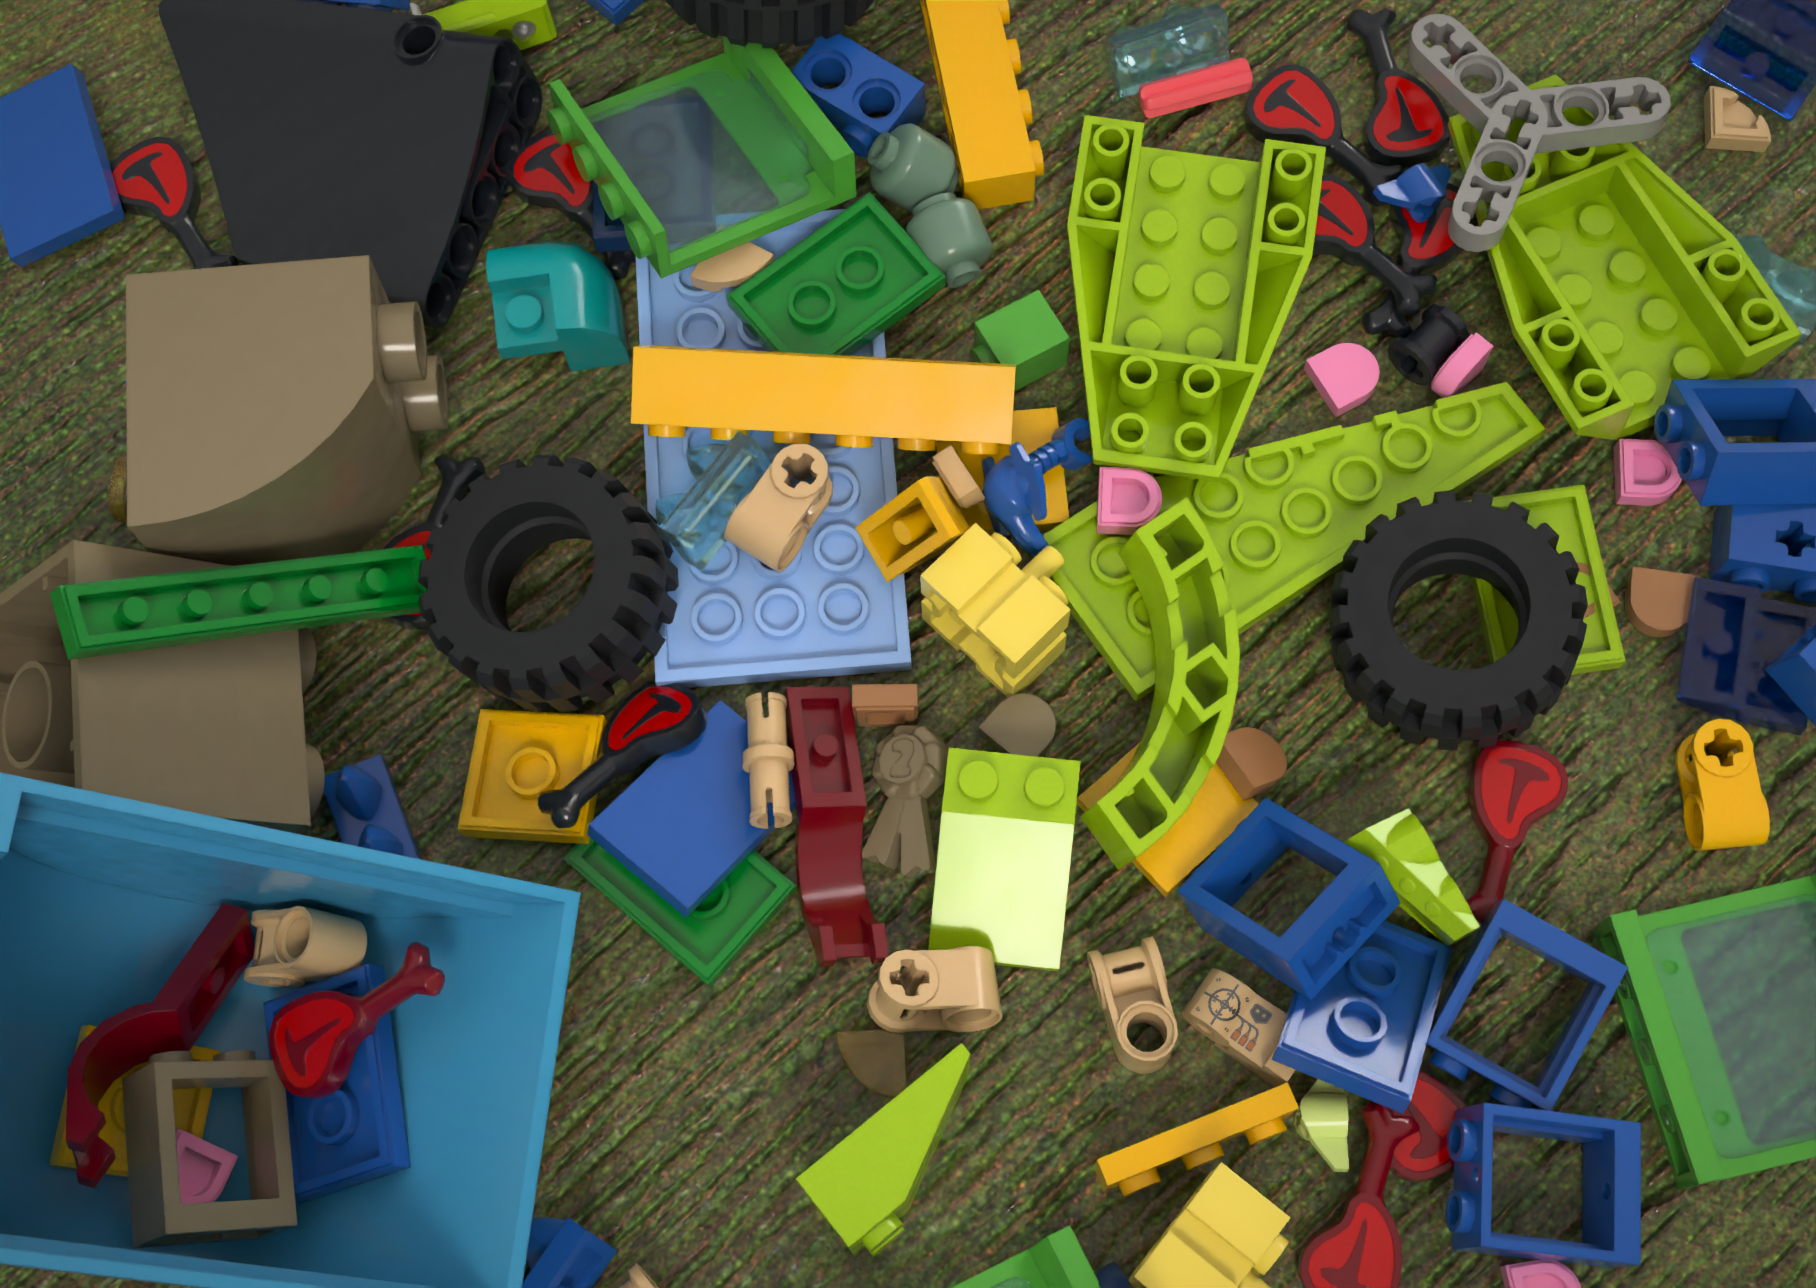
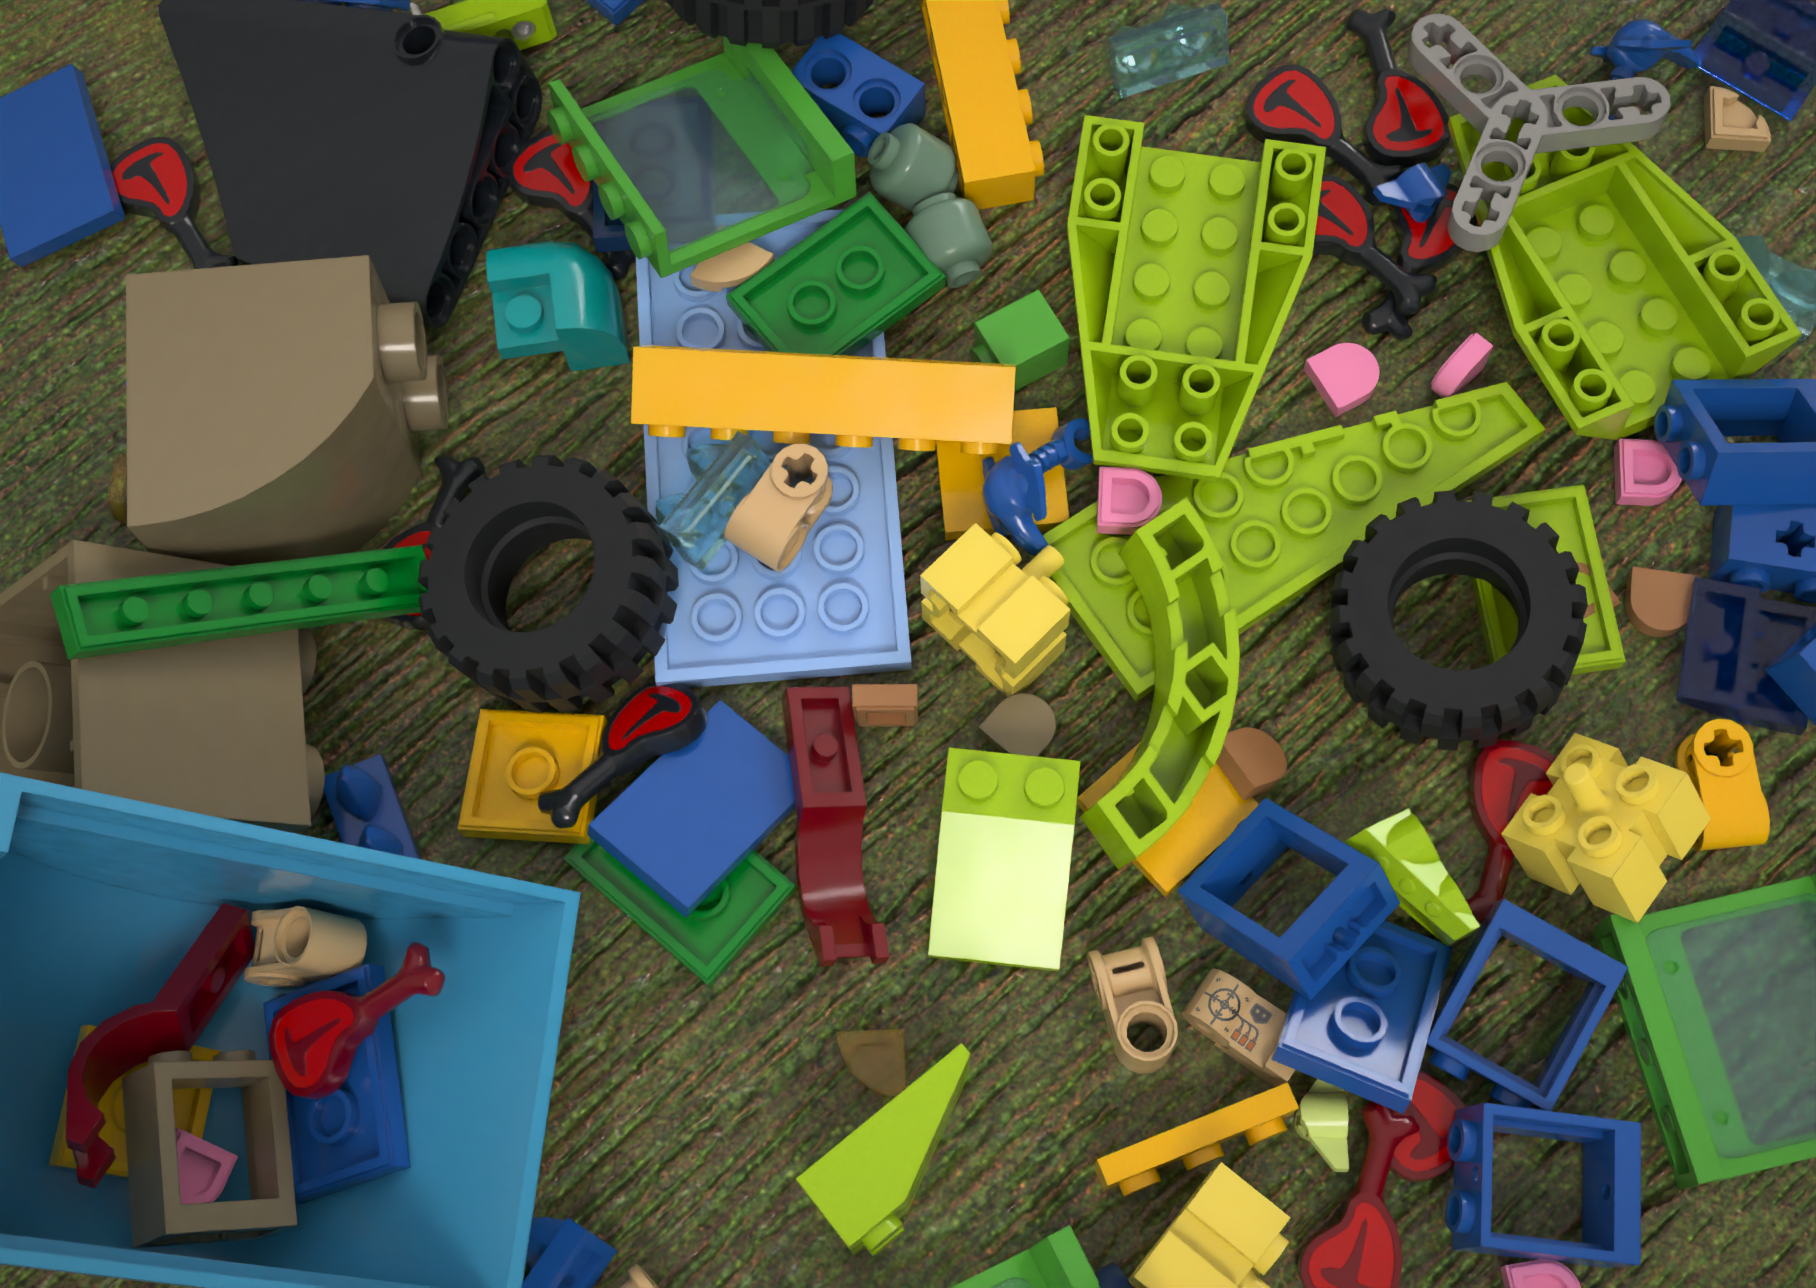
tan pin [742,692,795,829] -> none
yellow slope [855,476,970,582] -> none
dark tan piece [862,725,948,878] -> none
tan piece [867,946,1002,1033] -> none
tan tile [932,445,985,509] -> none
coral axle [1138,58,1253,118] -> none
black bush [1387,304,1470,386] -> none
none -> light yellow brick [1501,733,1711,923]
none -> blue piece [1589,19,1700,120]

